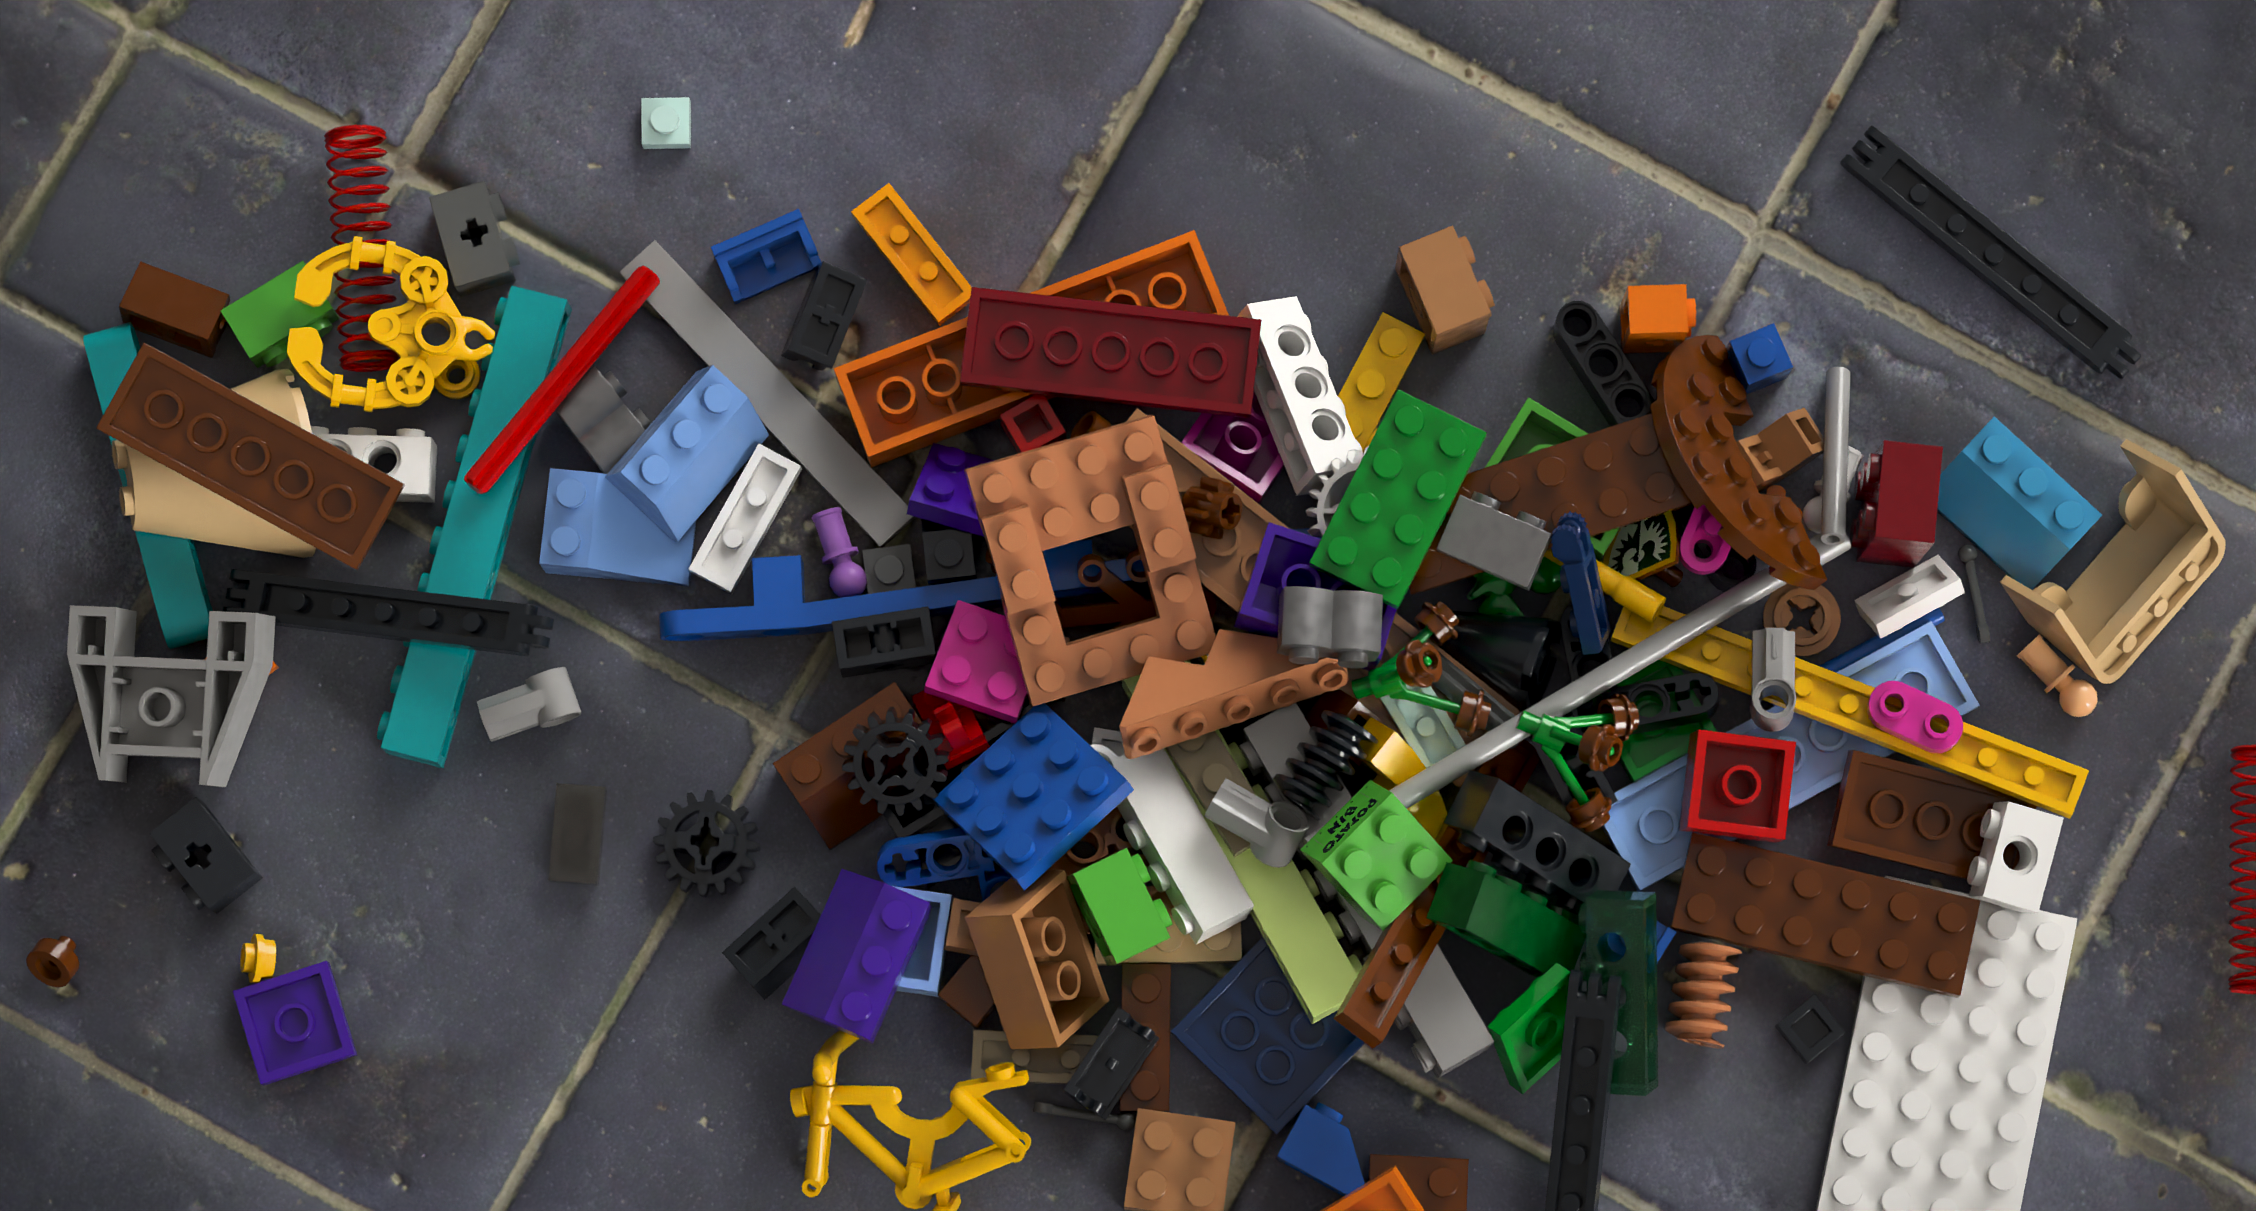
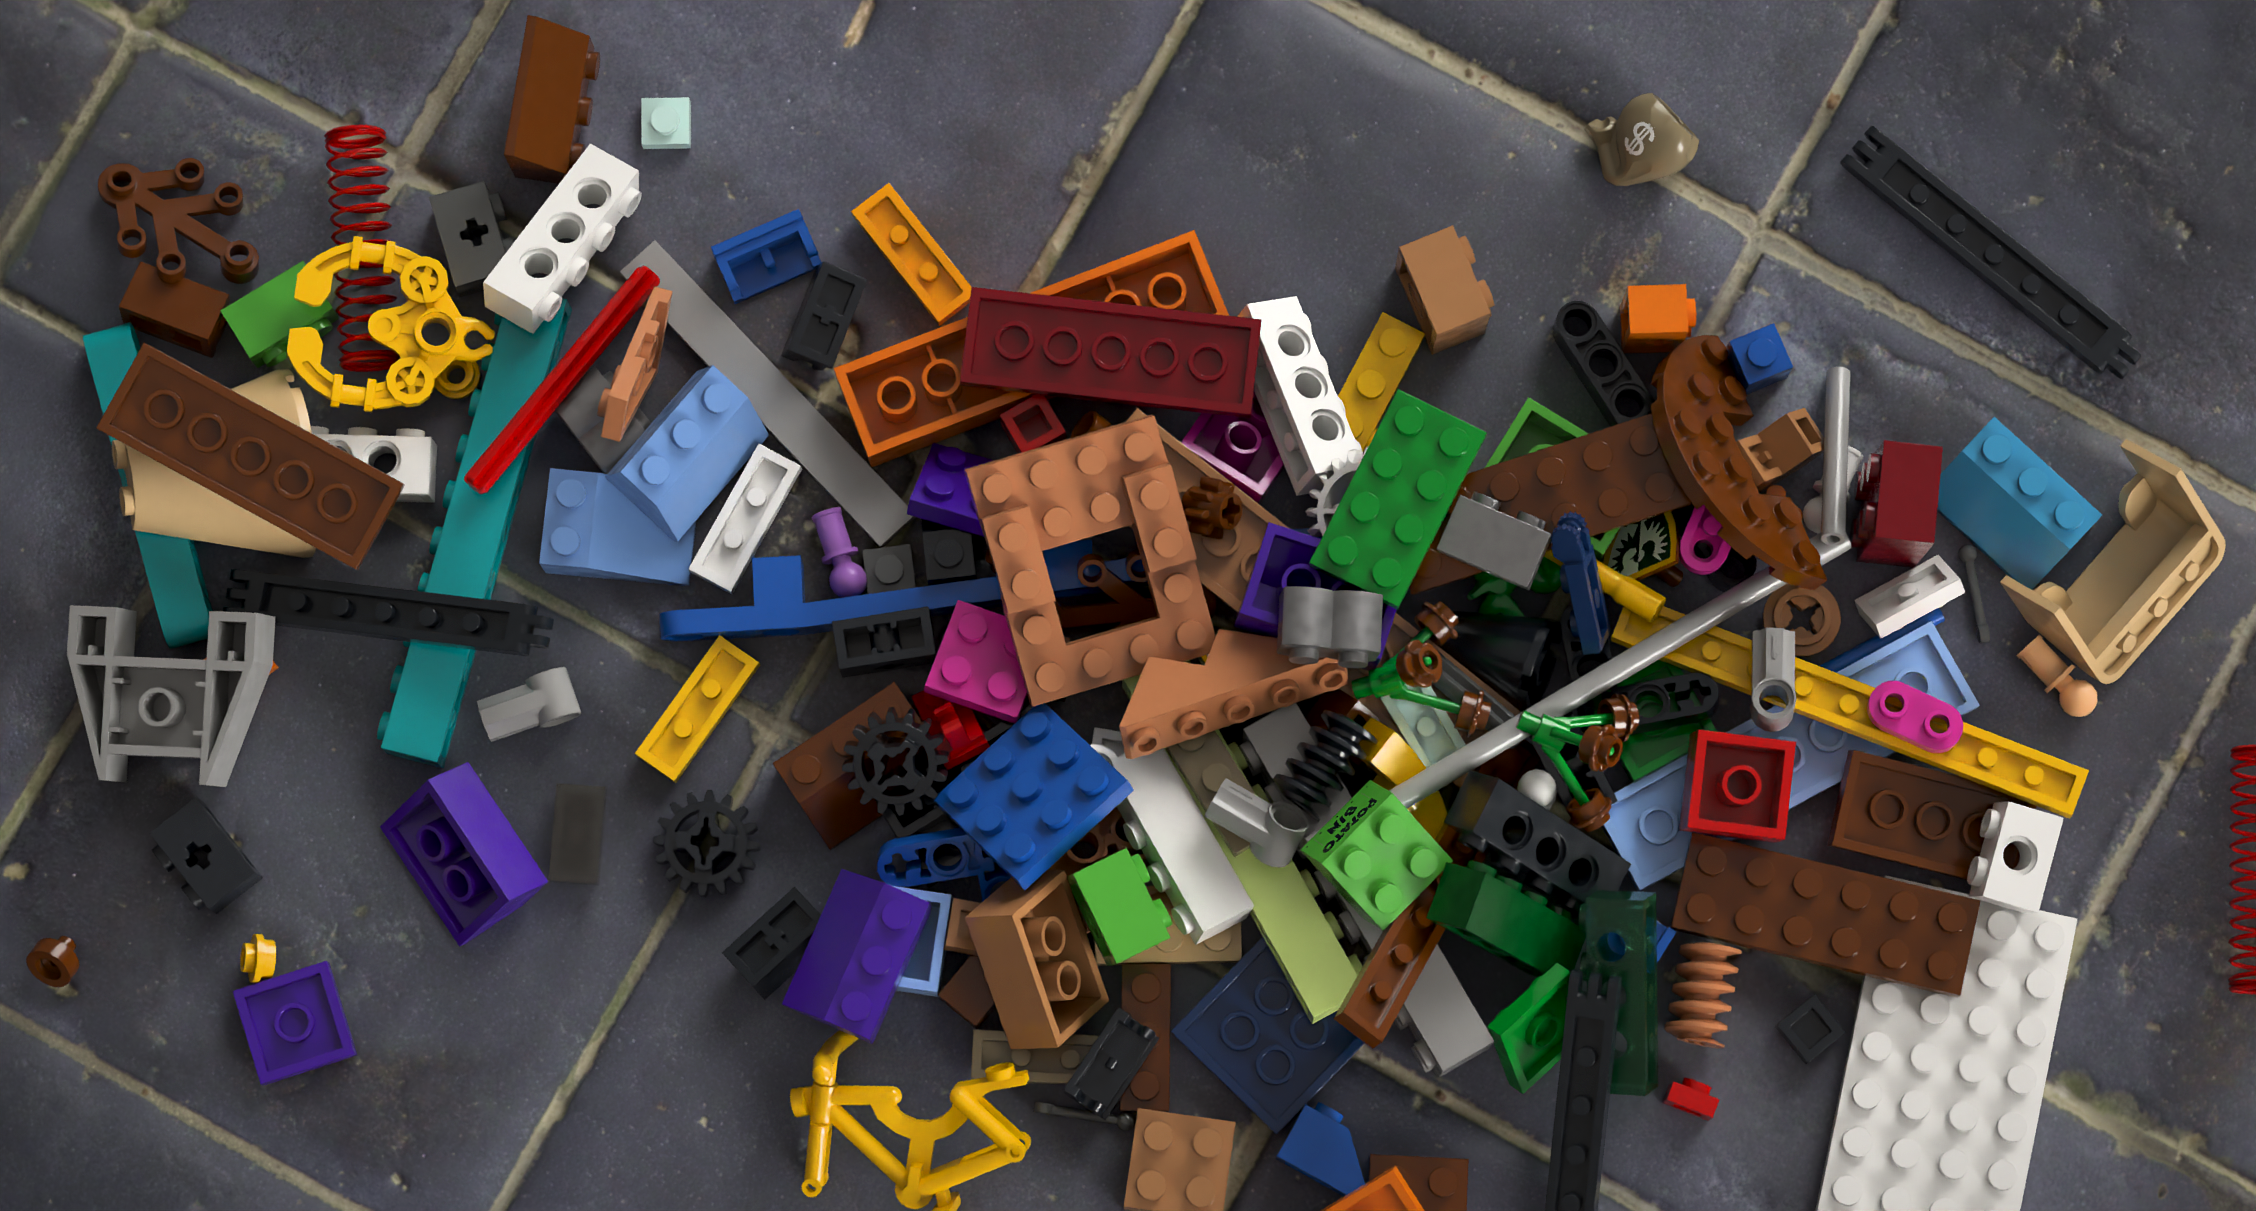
none -> reddish brown plant [98,158,259,284]
none -> dark purple slope [380,762,548,947]
none -> white brick [483,144,642,334]
none -> reddish brown slope [504,15,600,184]
none -> nougat wing [597,286,673,442]
none -> yellow plate [635,635,760,783]
none -> white pin [1517,769,1557,810]
none -> dark tan piece [1584,93,1700,186]
none -> red plate [1662,1077,1720,1121]

